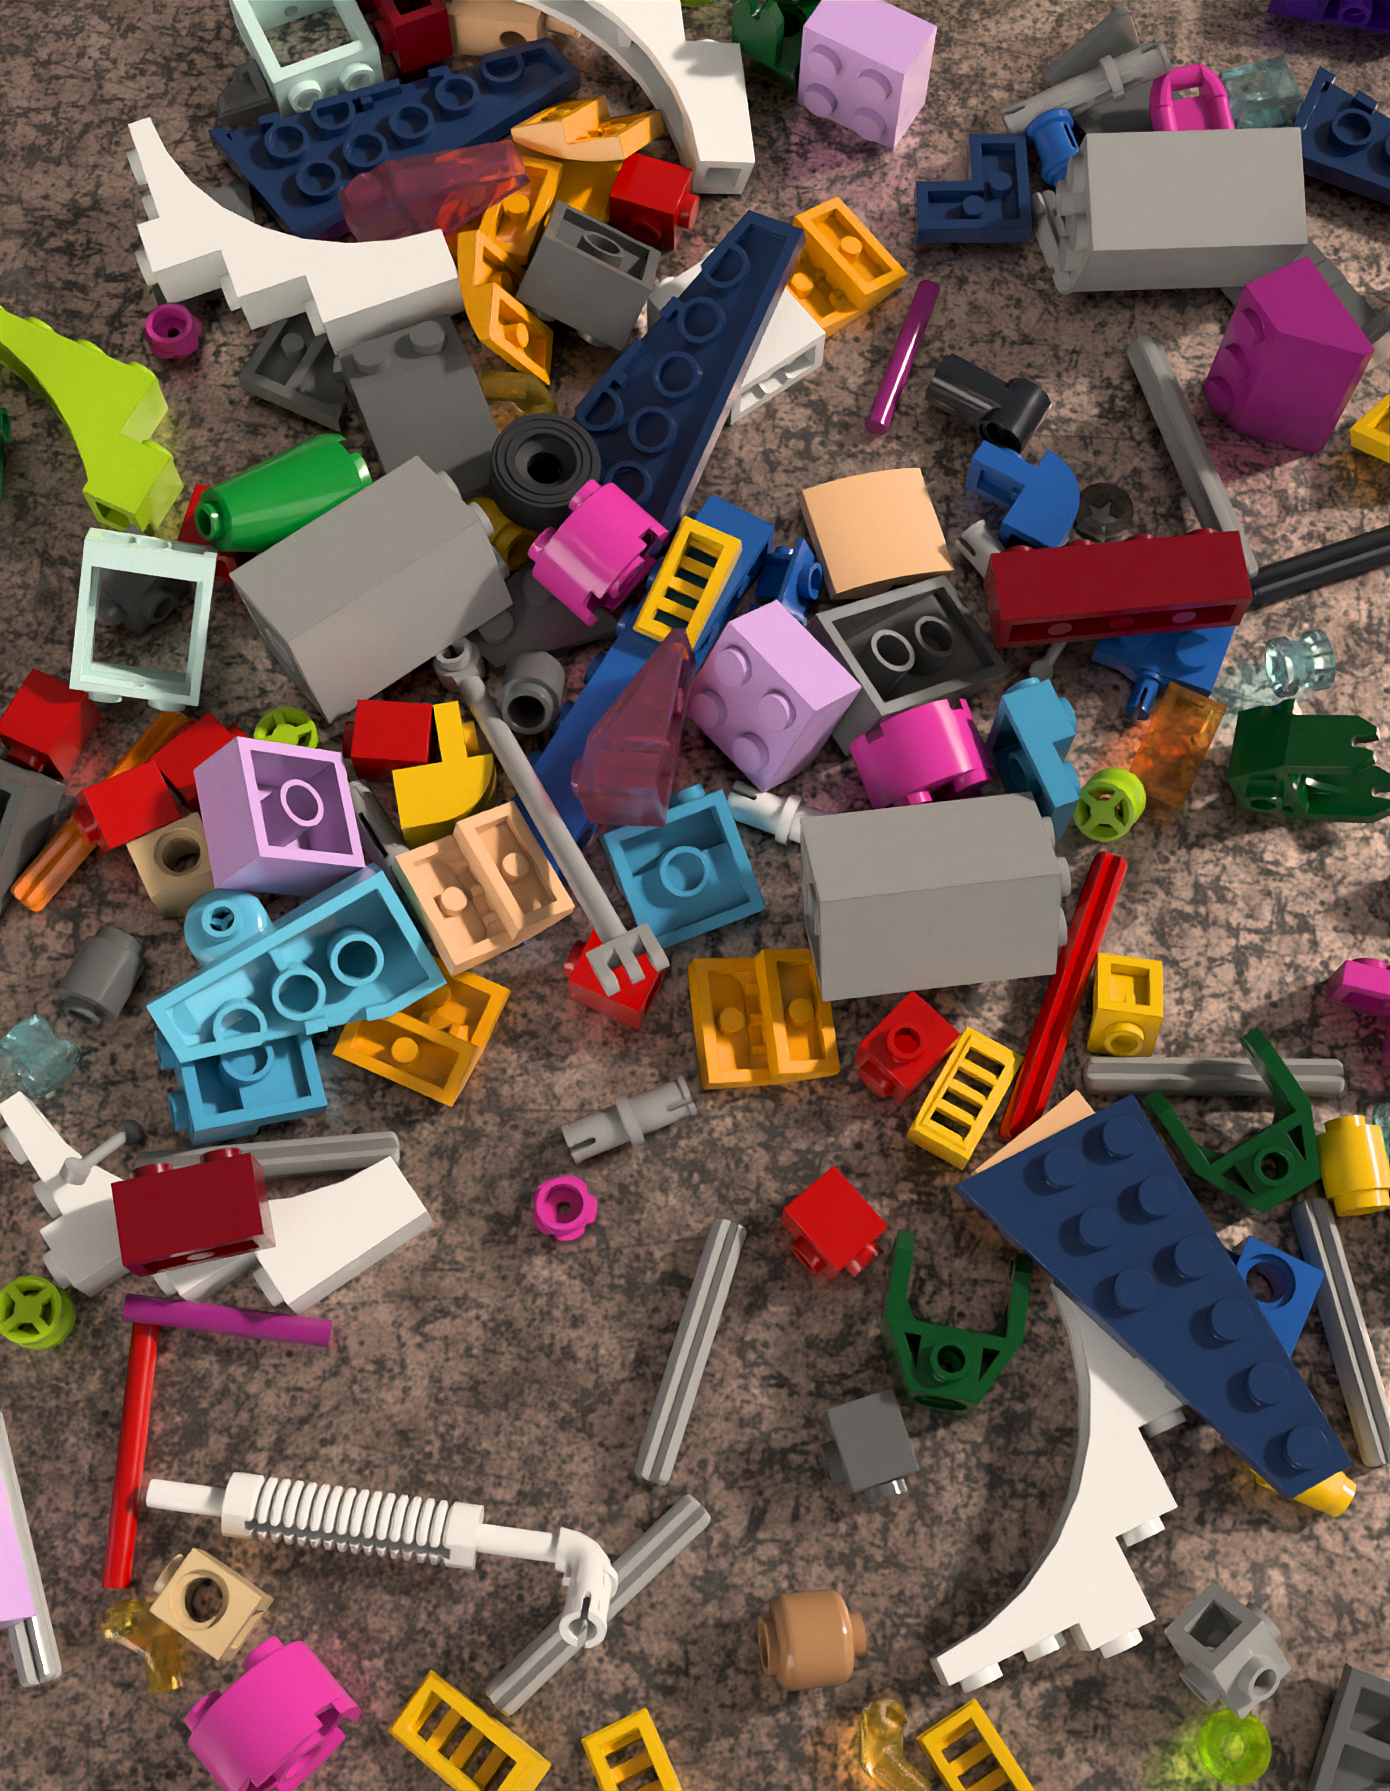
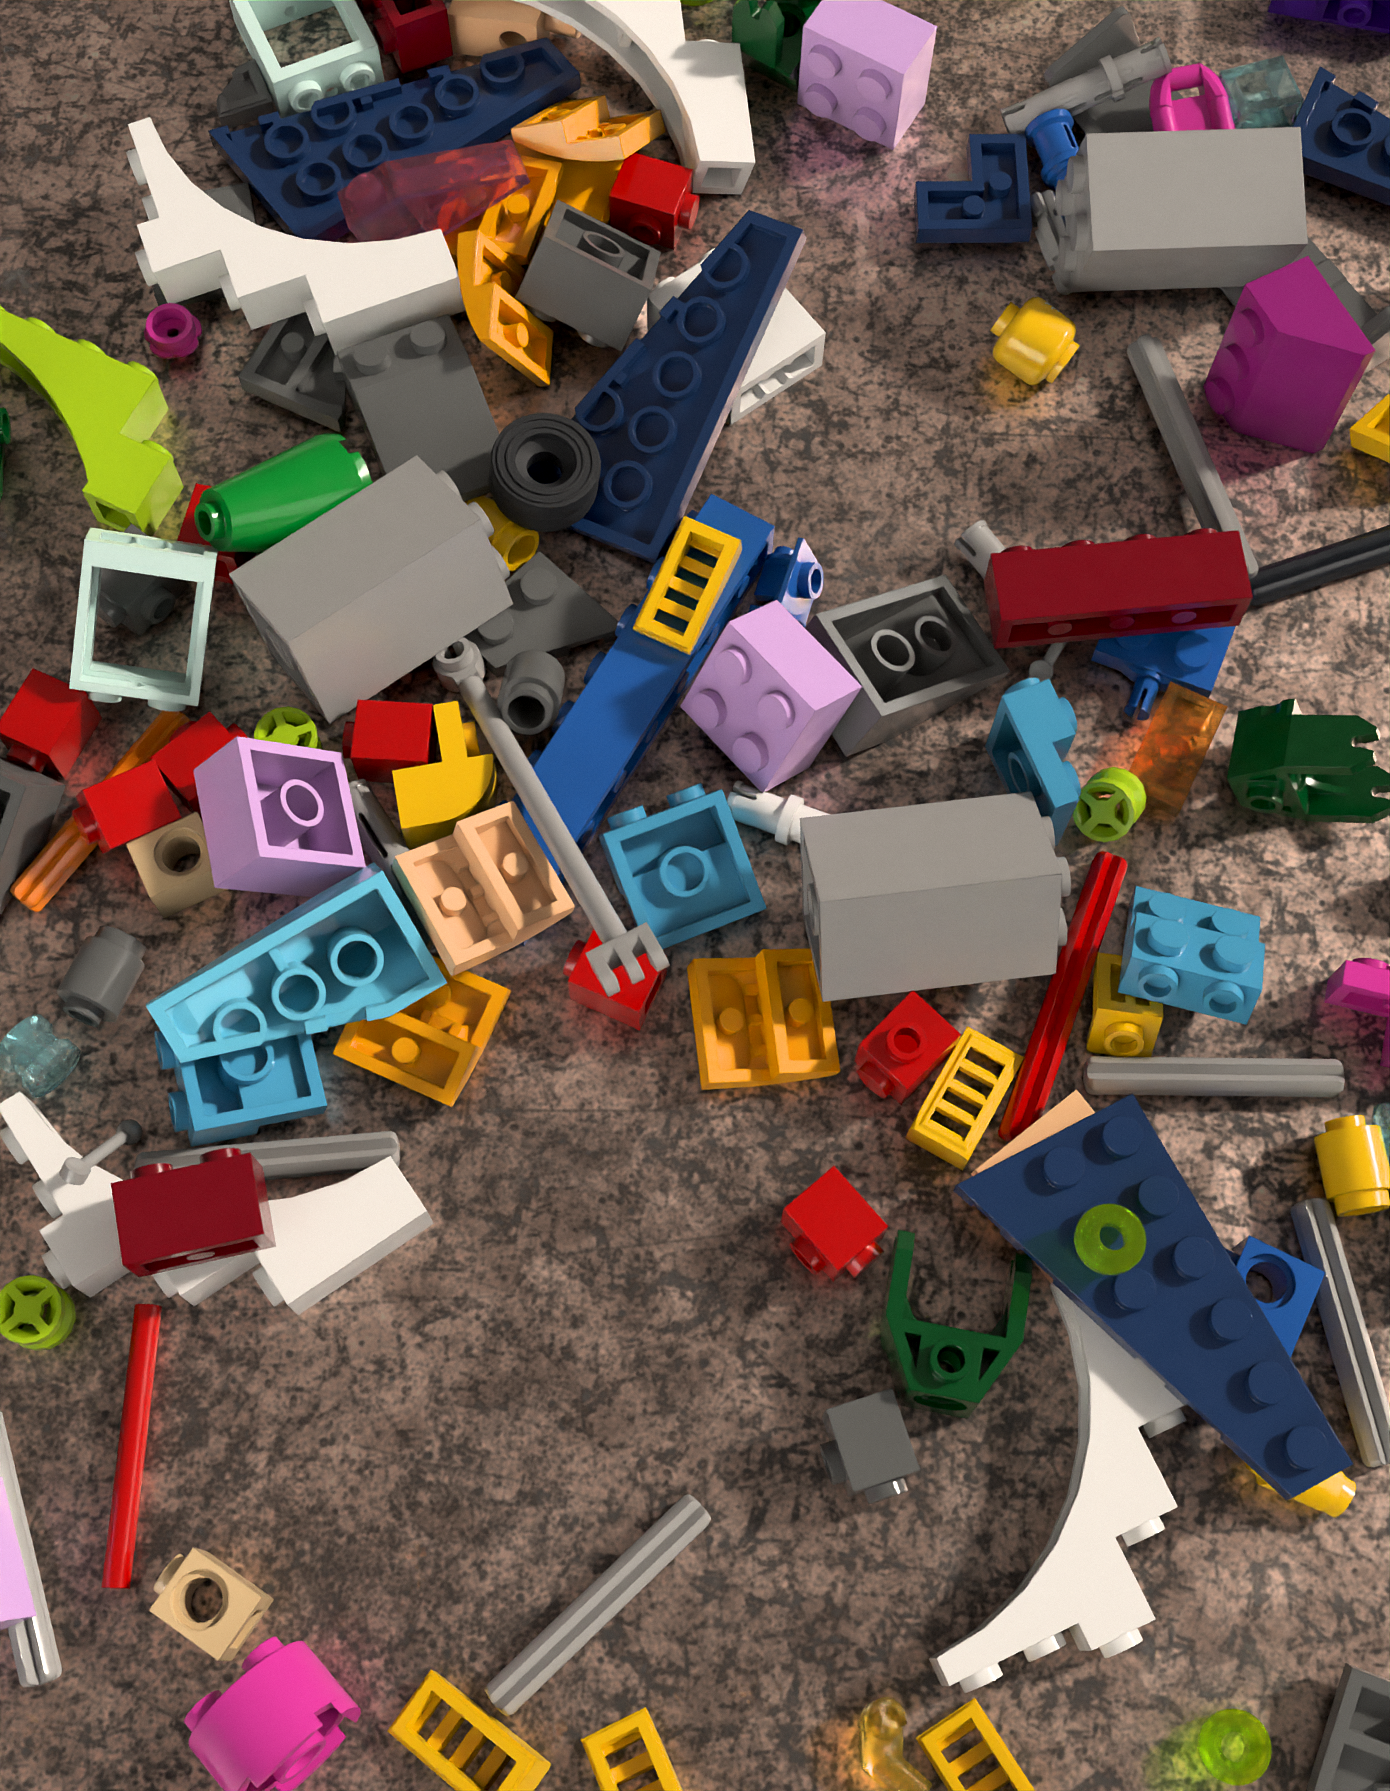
clear yellow arm [99,1599,184,1696] -> none
magenta bar [122,1293,333,1348] -> none
white piece [146,1472,619,1648] -> none
medium azure head [184,888,272,968] -> none
clear yellow arm [481,370,559,416] -> none
dark pink brick [527,479,671,627] -> none
dark pink plate [532,1175,597,1241] -> none
light grey pin [560,1075,698,1165] -> none
clear pink slope [571,628,696,828] -> none
light grey axle [634,1219,746,1485] -> none
medium nougat head [758,1589,866,1691] -> none
light orange slope [785,196,908,339] -> none
light nougat slope [797,468,955,600] -> none
dark pink brick [849,698,995,809] -> none
magenta bar [865,280,940,435] -> none
black piece [925,353,1052,454] -> none
blue brick [965,440,1080,549] -> none
clear smoke tile [1073,483,1134,544] -> none
dark green piece [1141,1027,1321,1216] -> none
light grey brick [1164,1581,1291,1720] -> none
clear light blue wheel [1264,629,1336,698] -> none
none -> yellow head [990,297,1080,385]
none -> clear neon green plate [1074,1204,1146,1275]
none -> dark azure plate [1118,886,1265,1025]

